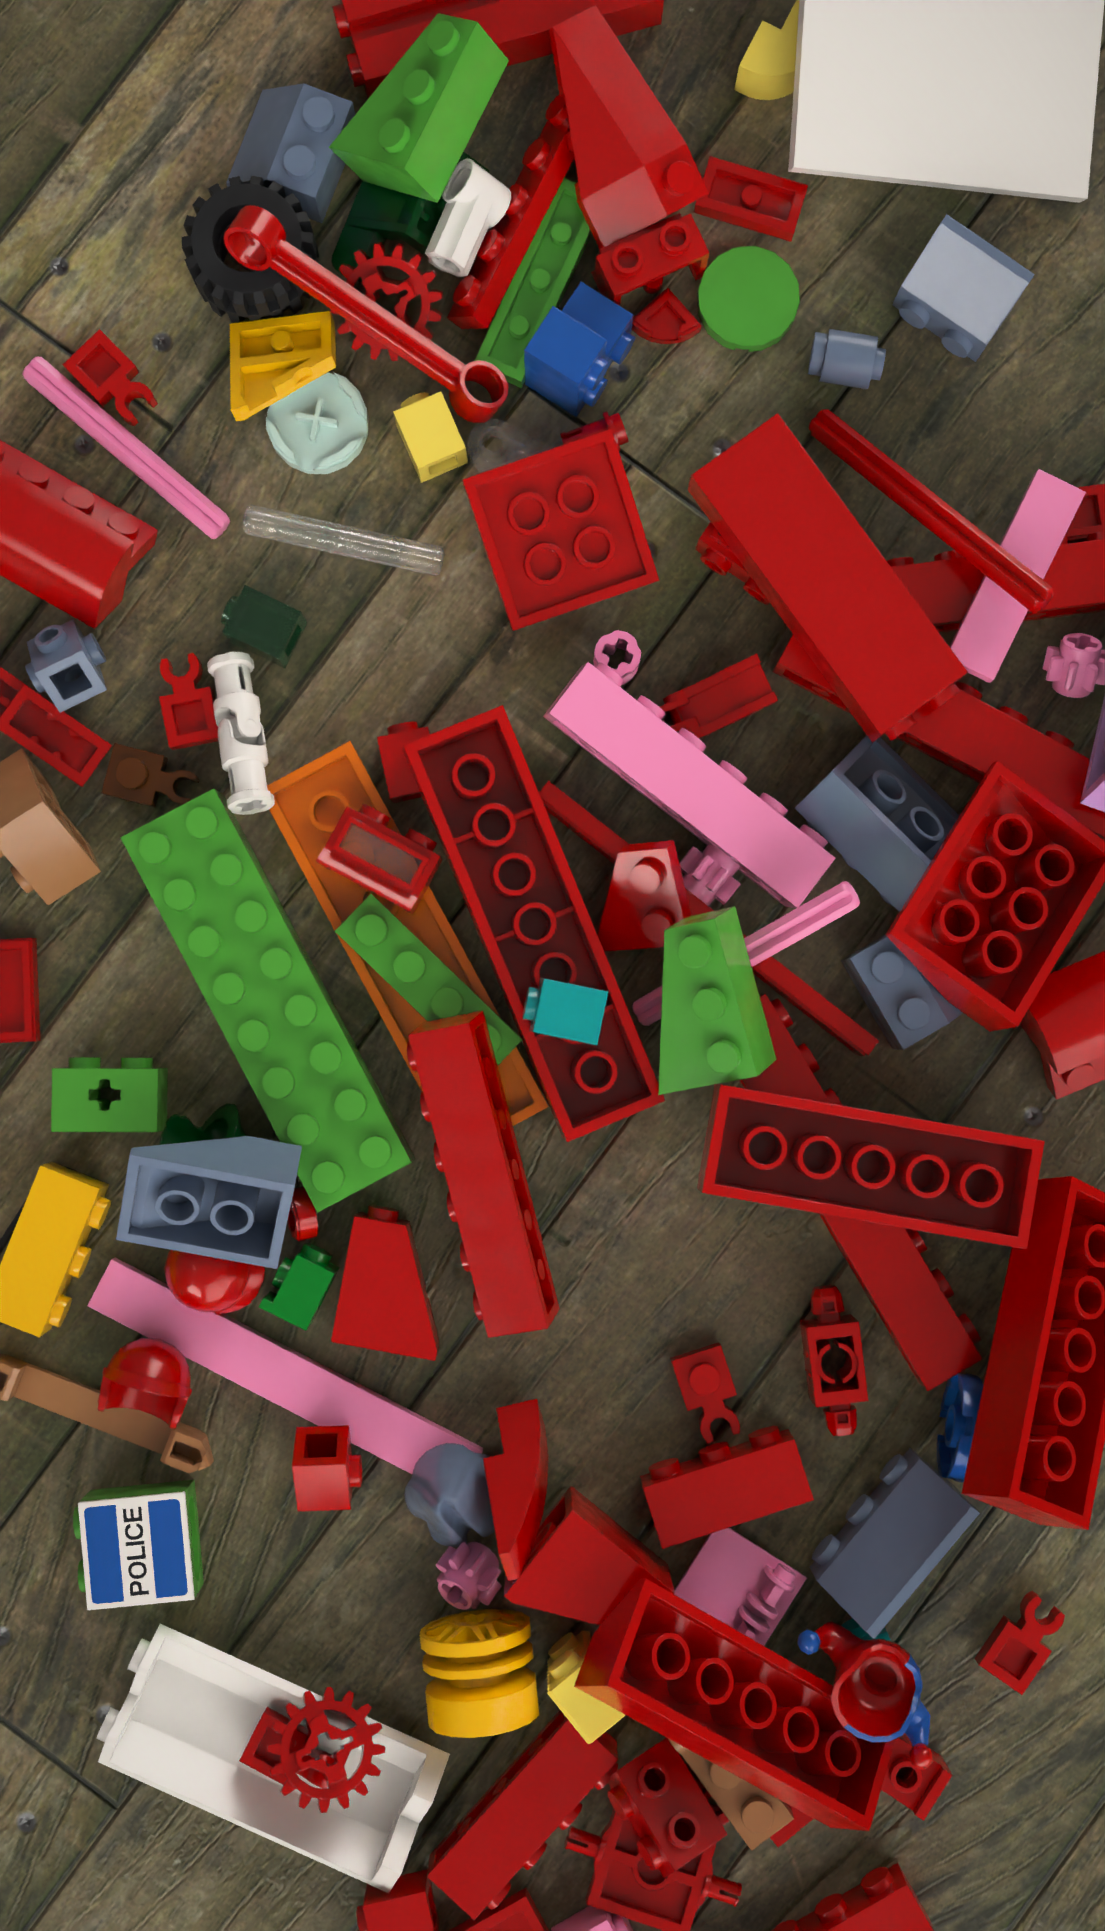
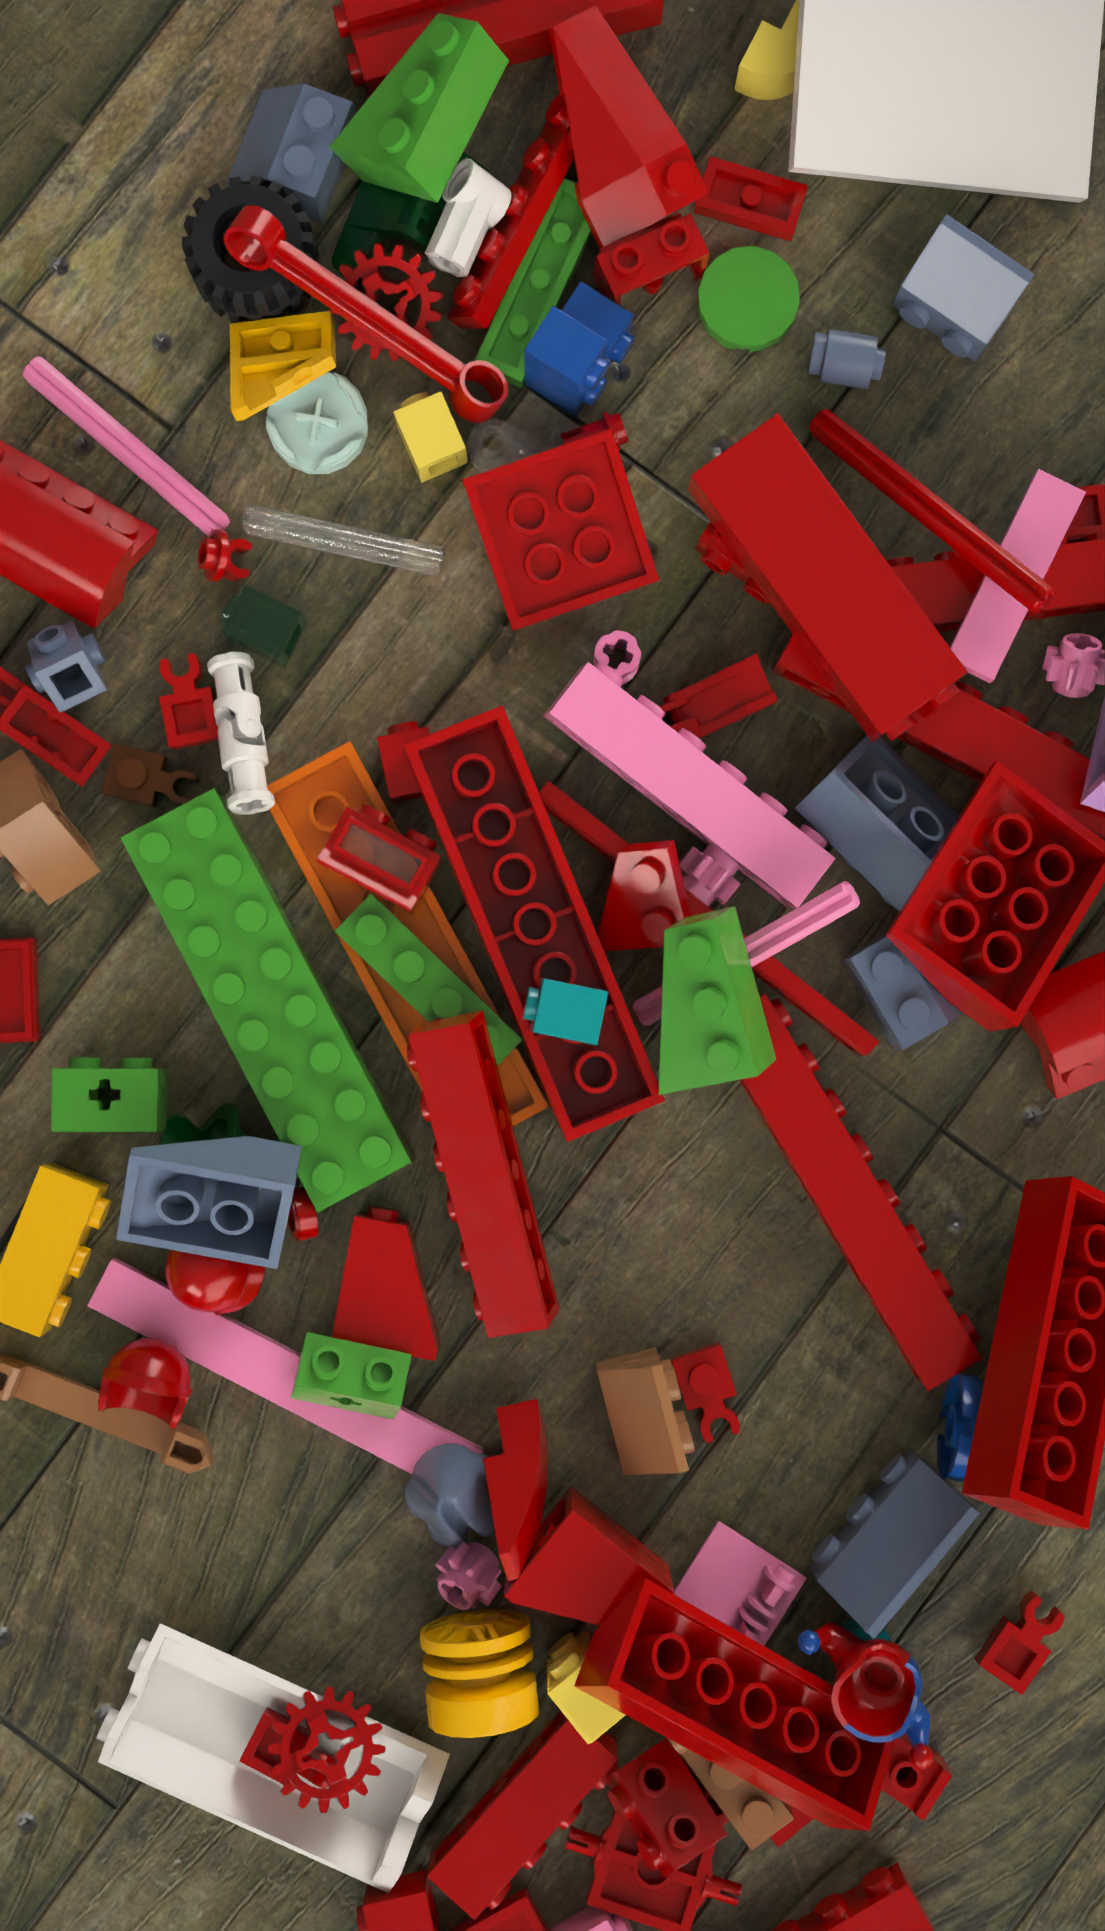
red plate [62,329,158,427] -> none
piece [73,1479,204,1610] -> none
green brick [259,1242,340,1331] -> none
red brick [292,1425,362,1512] -> none
red tile [632,288,702,344] -> none
red brick [640,1426,814,1549] -> none
red brick [697,1084,1045,1249] -> none
red piece [800,1285,869,1436] -> none
none -> red plate [198,529,252,582]
none -> bright green brick [290,1332,412,1420]
none -> medium nougat slope [596,1347,695,1475]

